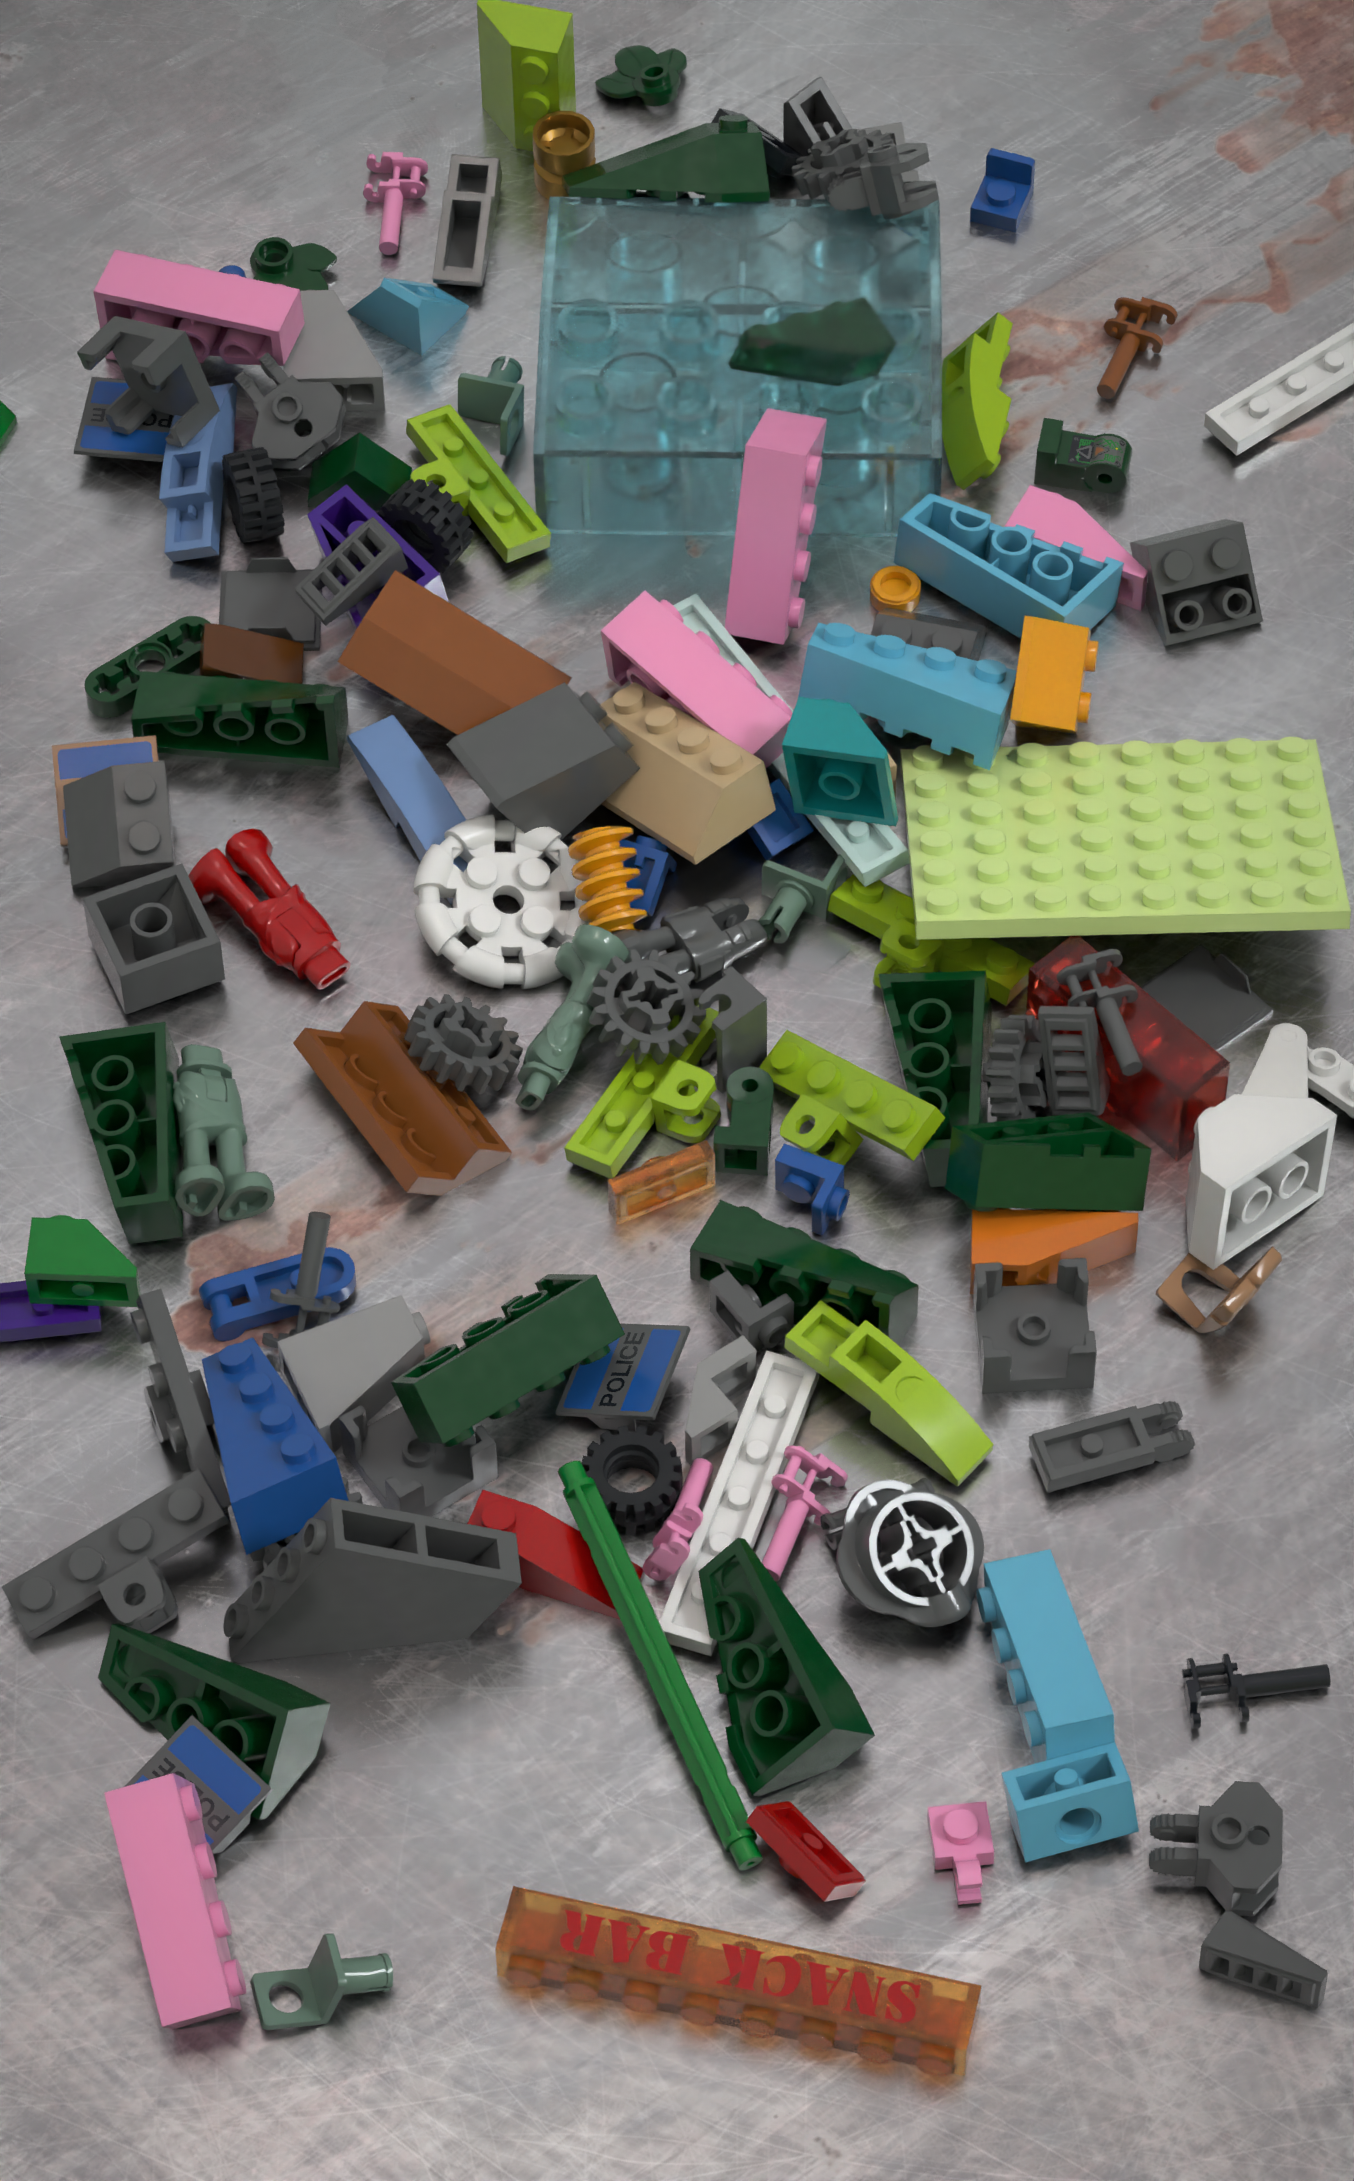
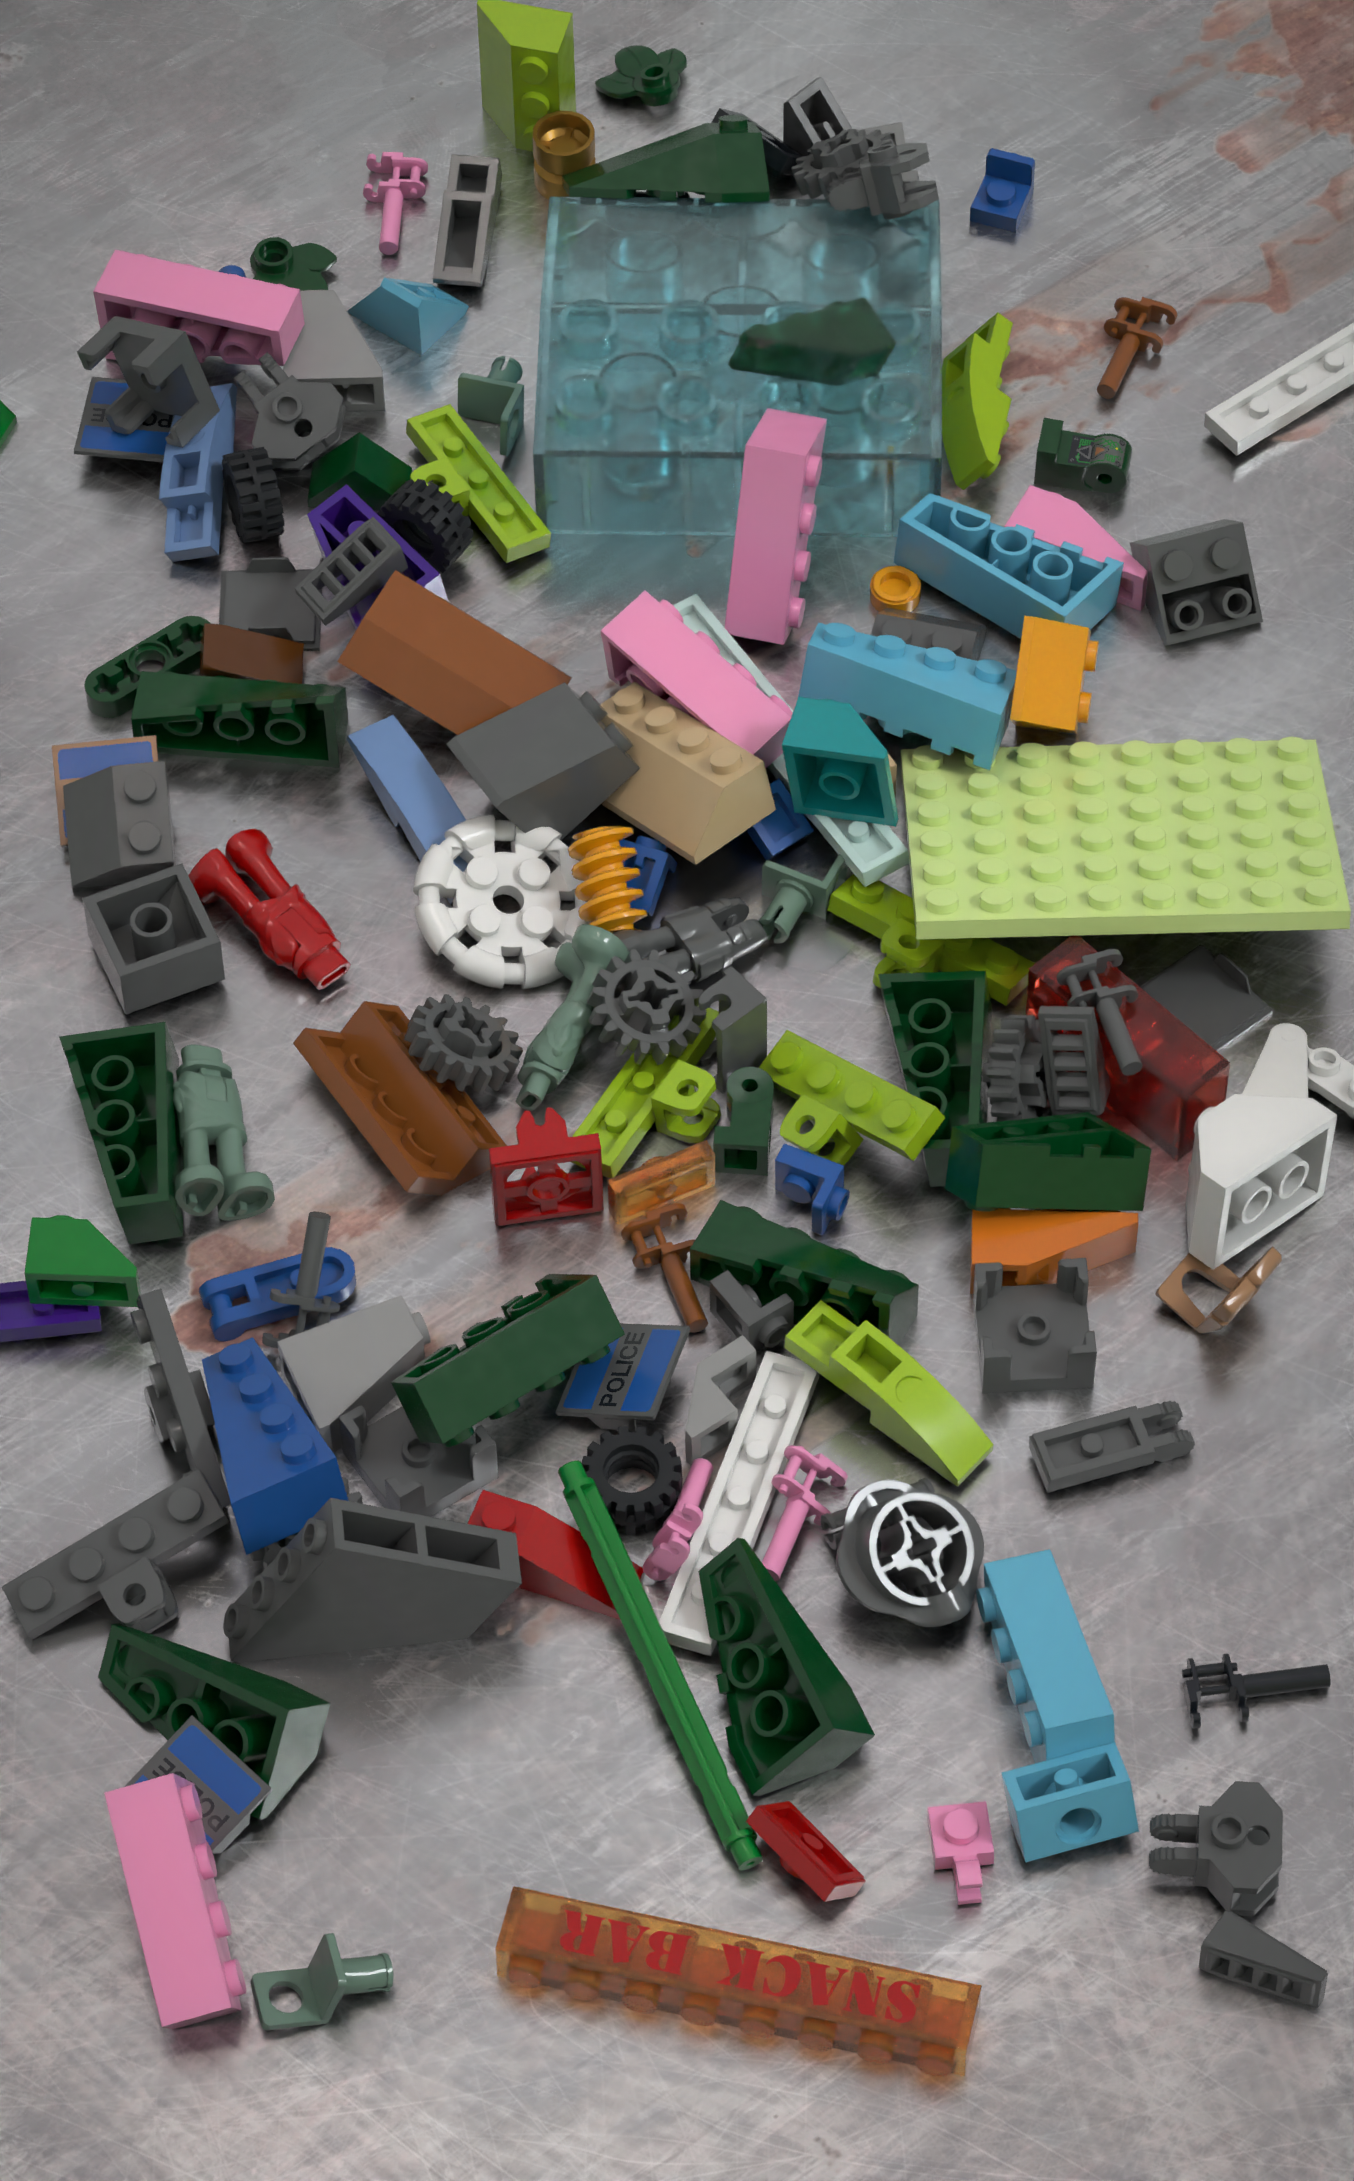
none -> red piece [489,1107,604,1226]
none -> dark orange piece [621,1203,708,1333]

